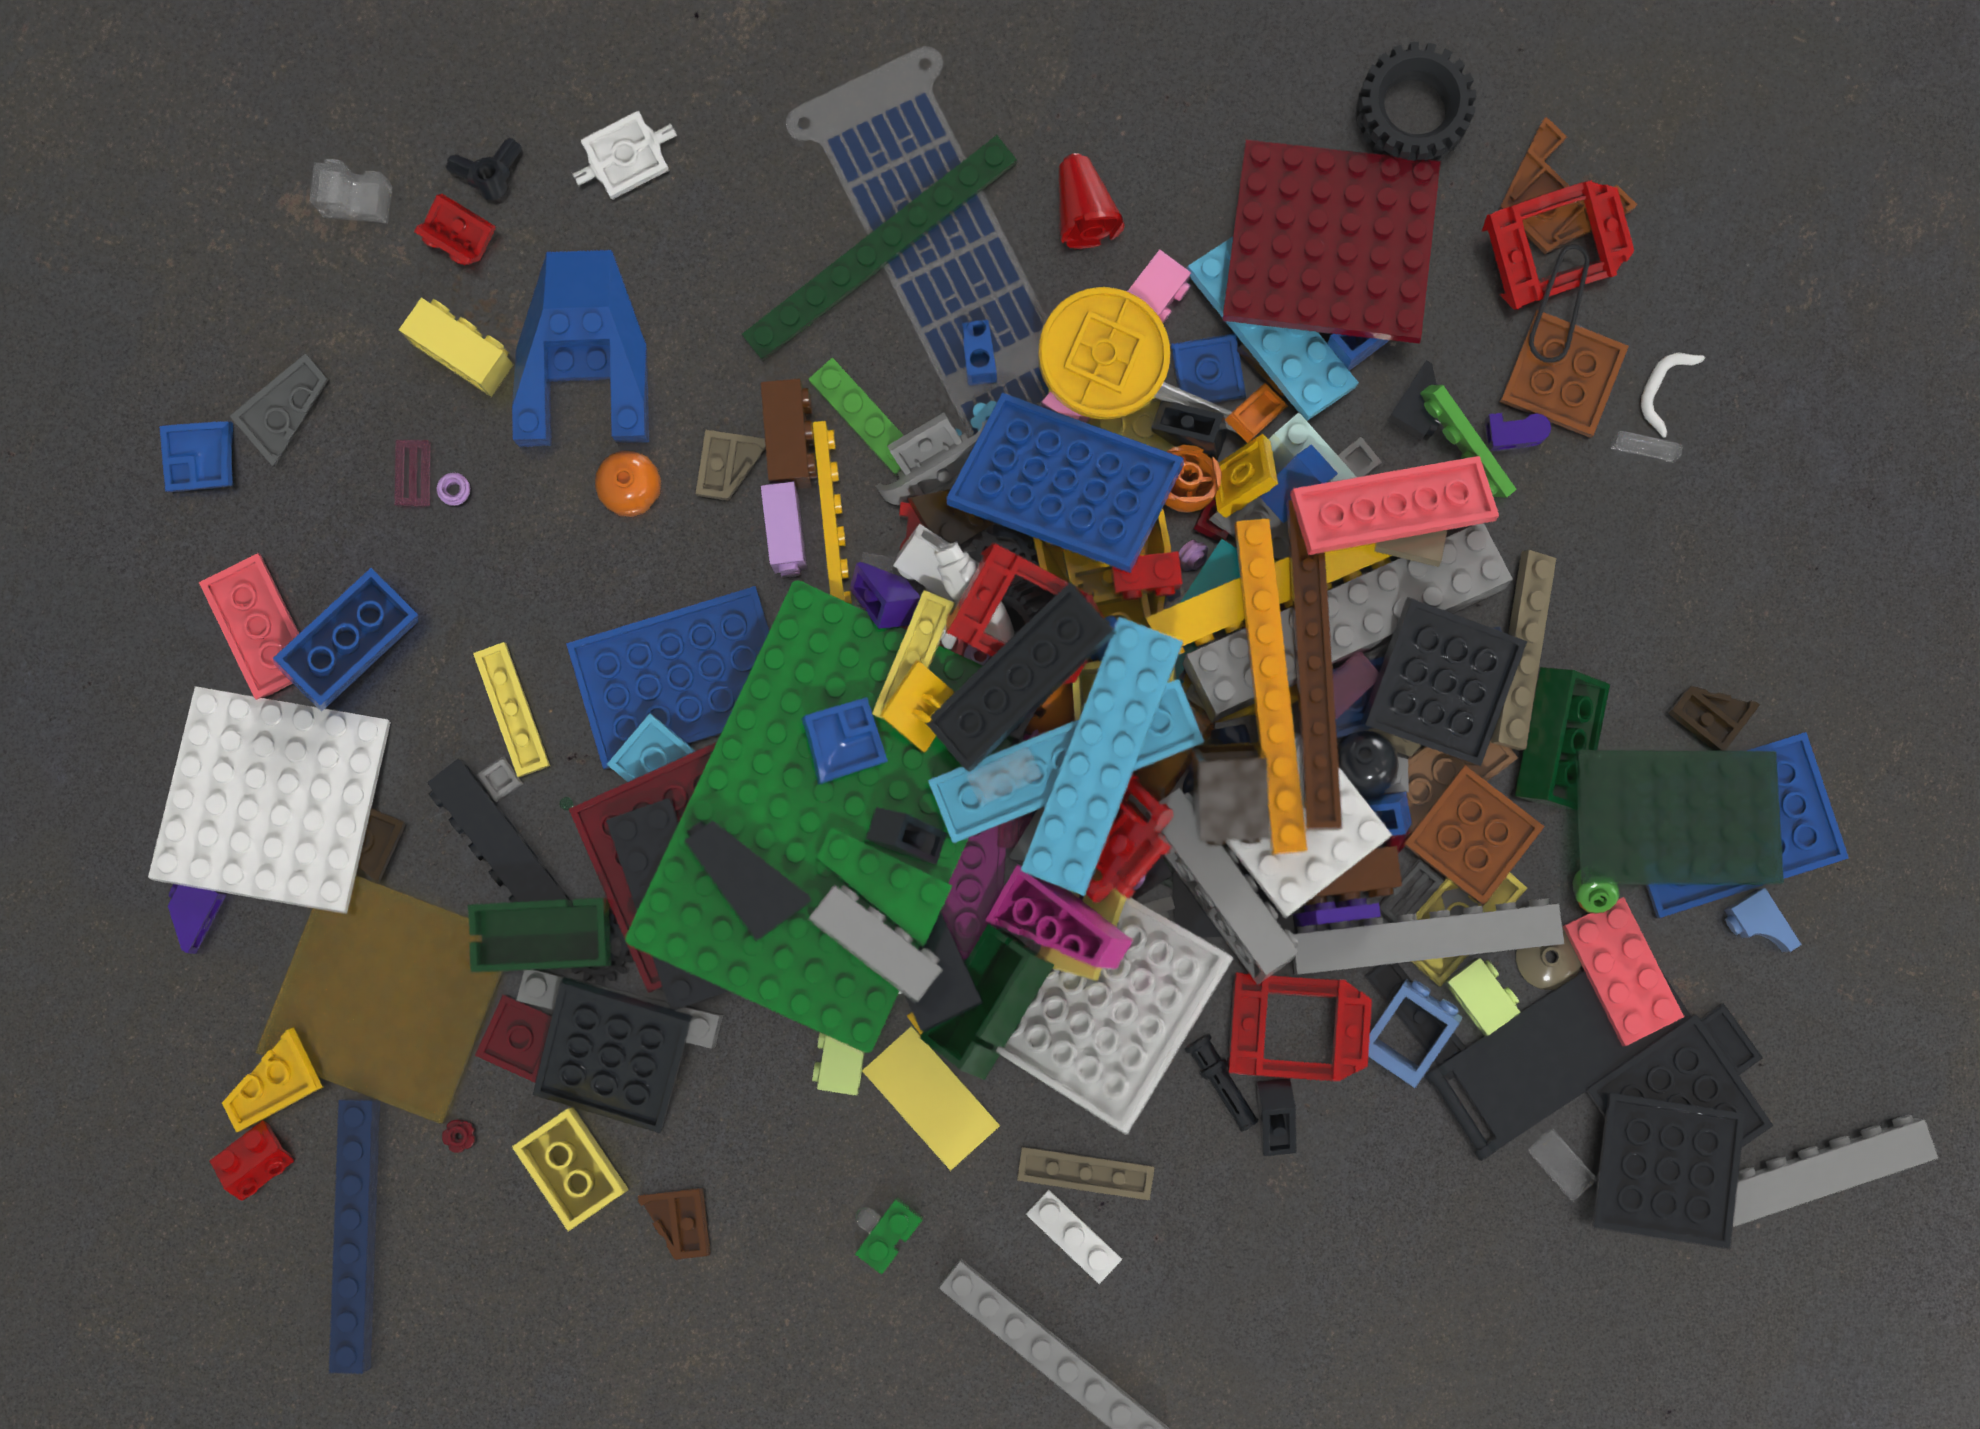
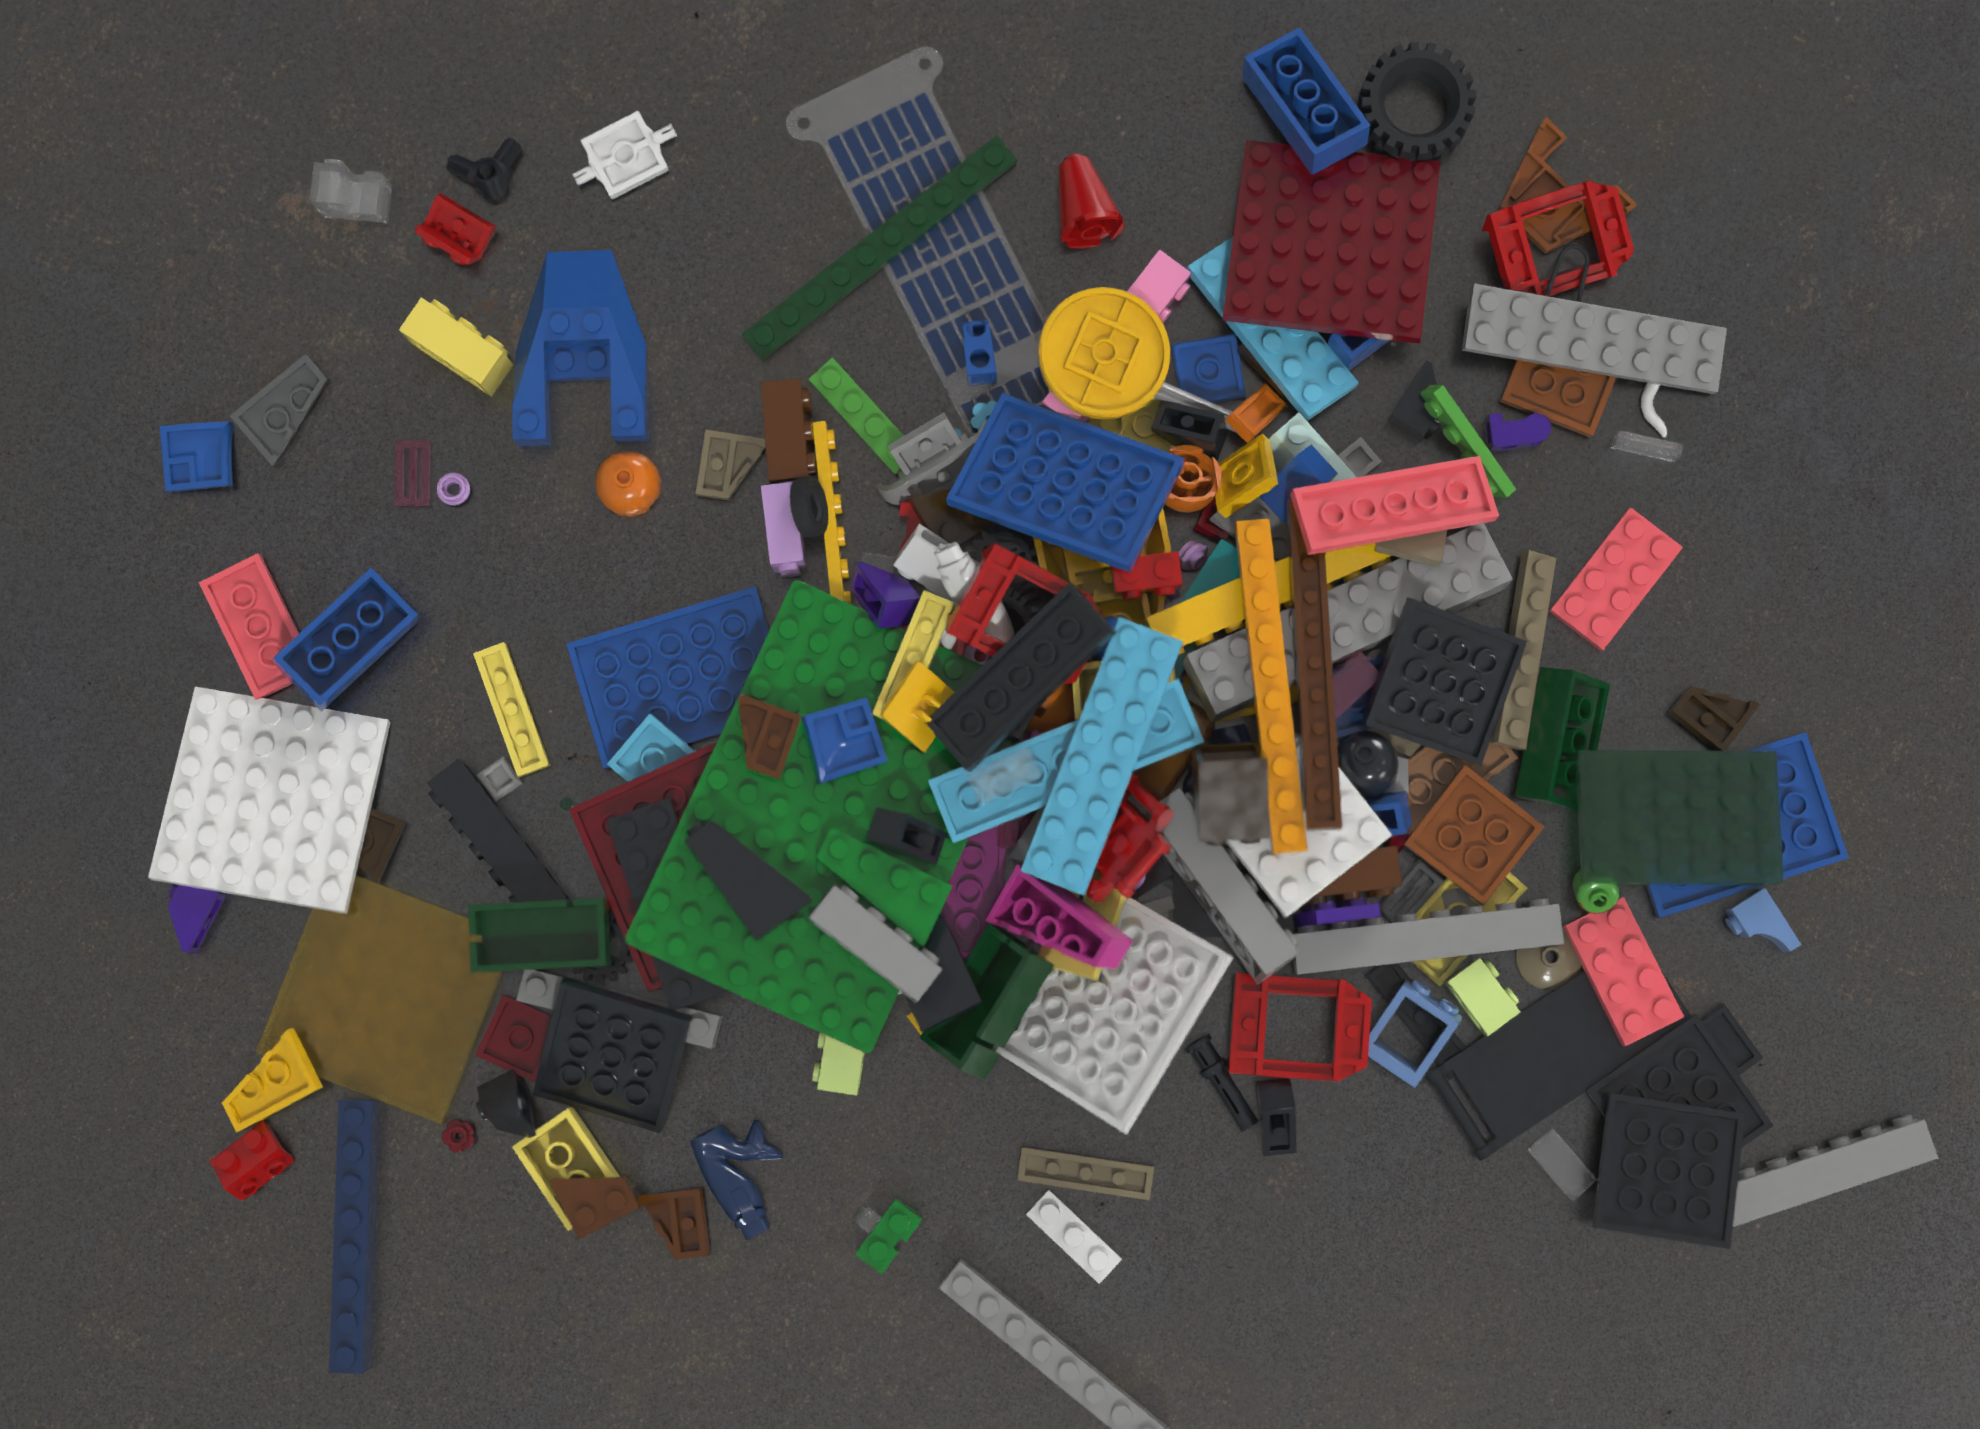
light yellow tile [862,1026,1000,1171] -> none
none -> black slope [476,1069,536,1138]
none -> reddish brown wing [549,1177,640,1240]
none -> dark blue piece [690,1120,783,1240]
none -> reddish brown wing [738,694,802,780]
none -> black tyre [790,477,828,537]
none -> blue brick [1242,27,1370,175]
none -> light grey plate [1462,284,1727,394]
none -> coral plate [1549,507,1683,651]

